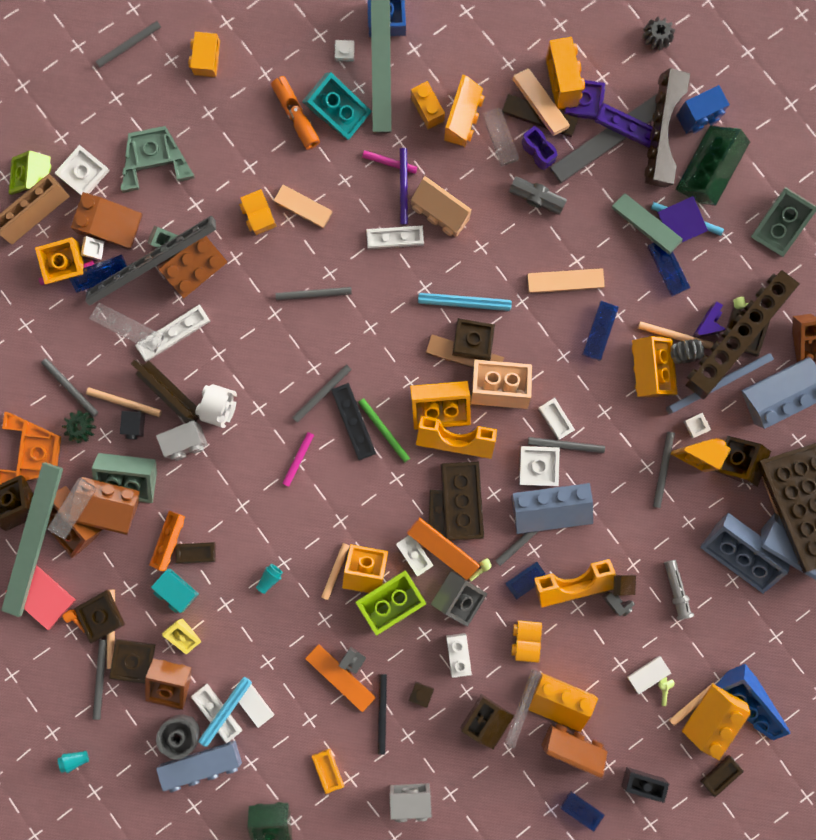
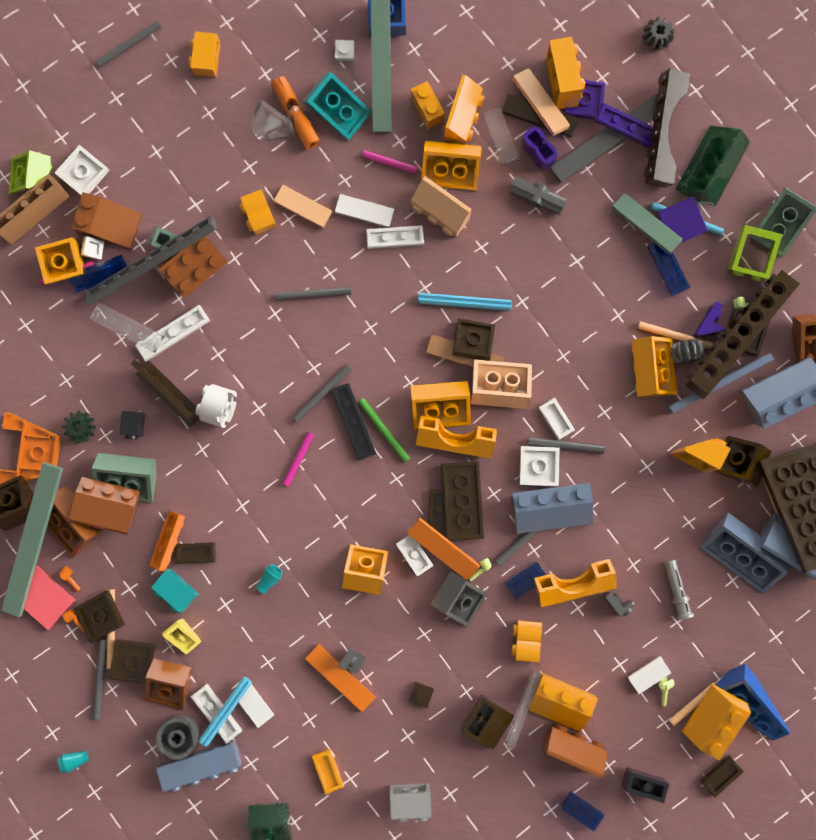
dark grey bar [41,358,99,418] -> none
clear tile [48,478,97,539] -> none
light nougat bar [86,388,162,417] -> none
sand green wing [121,126,195,193] -> none
light grey brick [156,421,208,461] -> none
light nougat bar [321,543,350,600] -> none
lime slope [356,570,426,636] -> none
black bar [378,674,387,755] -> none
dark purple bar [400,148,408,225] -> none
white brick [446,633,472,678] -> none
light nougat tile [527,268,605,293] -> none
clear blue plate [582,301,619,361] -> none
dark brown tile [613,575,636,596] -> none
dark grey bar [653,432,675,508] -> none
blue brick [676,85,730,134] -> none
white plate [683,413,711,438] -> none
none -> orange hand [59,566,81,591]
none -> clear slope [250,100,295,141]
none -> white tile [335,194,394,228]
none -> light orange slope [421,141,481,191]
none -> lime window [728,225,783,282]

